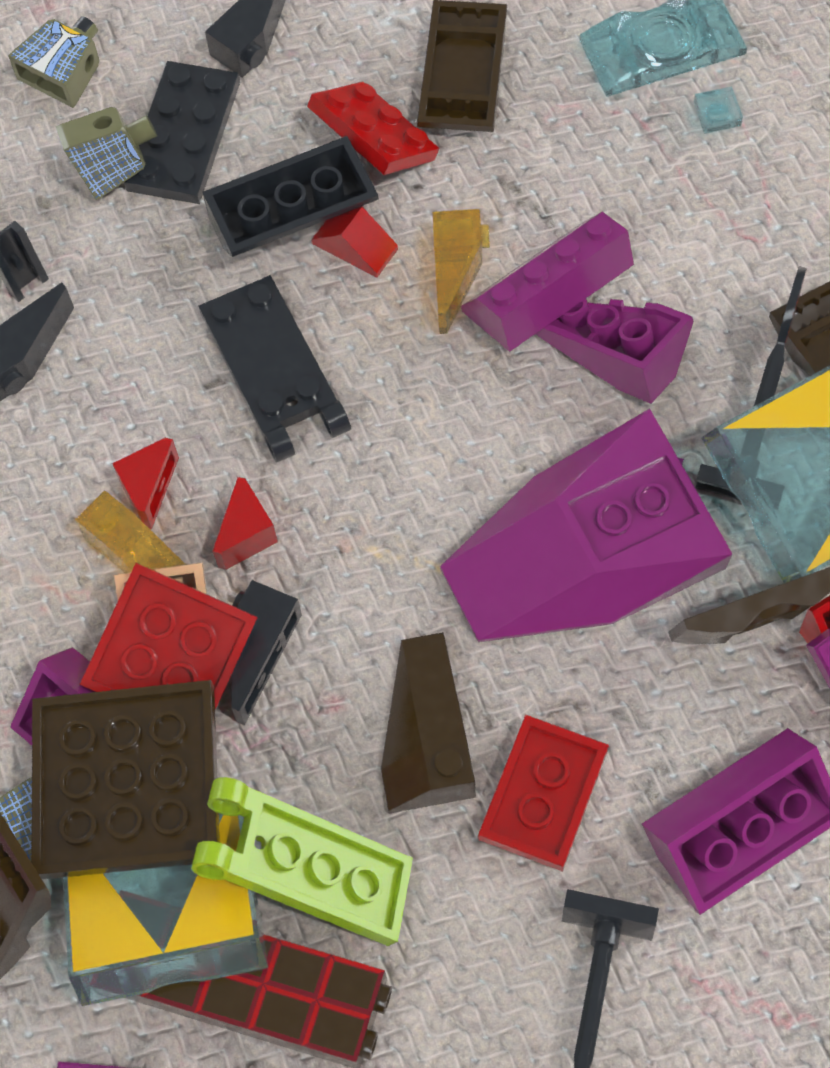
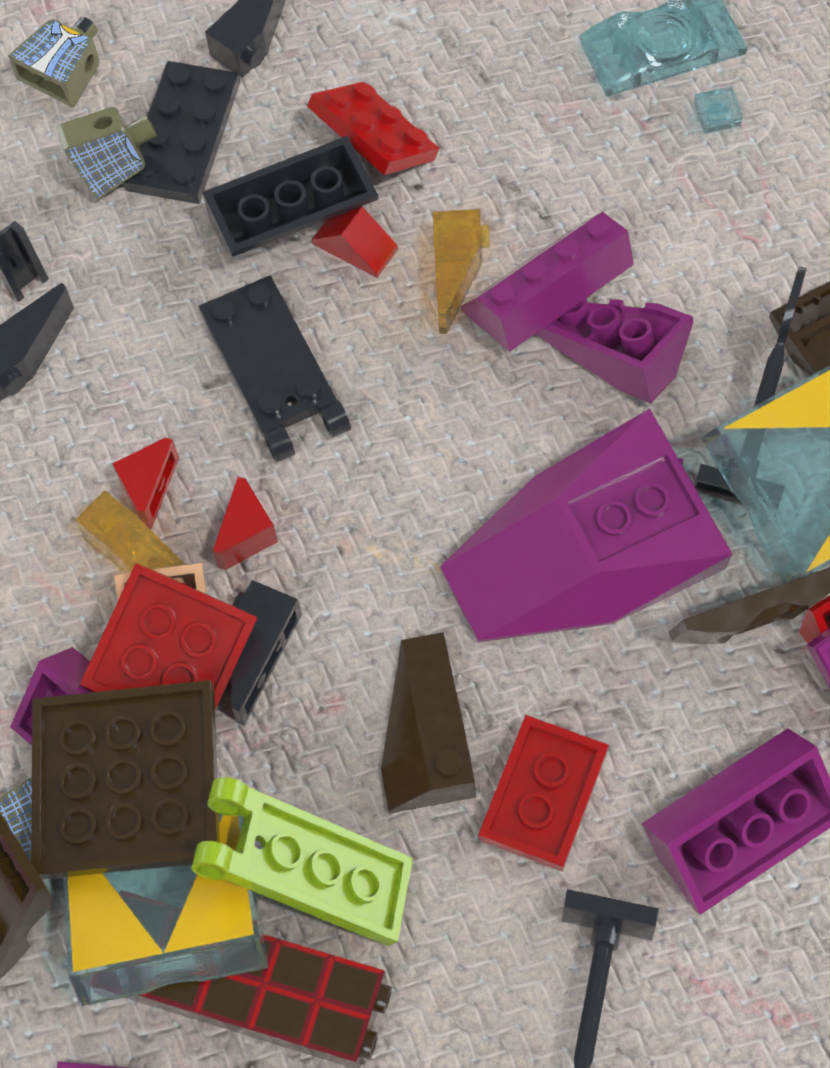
dark brown slope [417,0,507,132] -> none

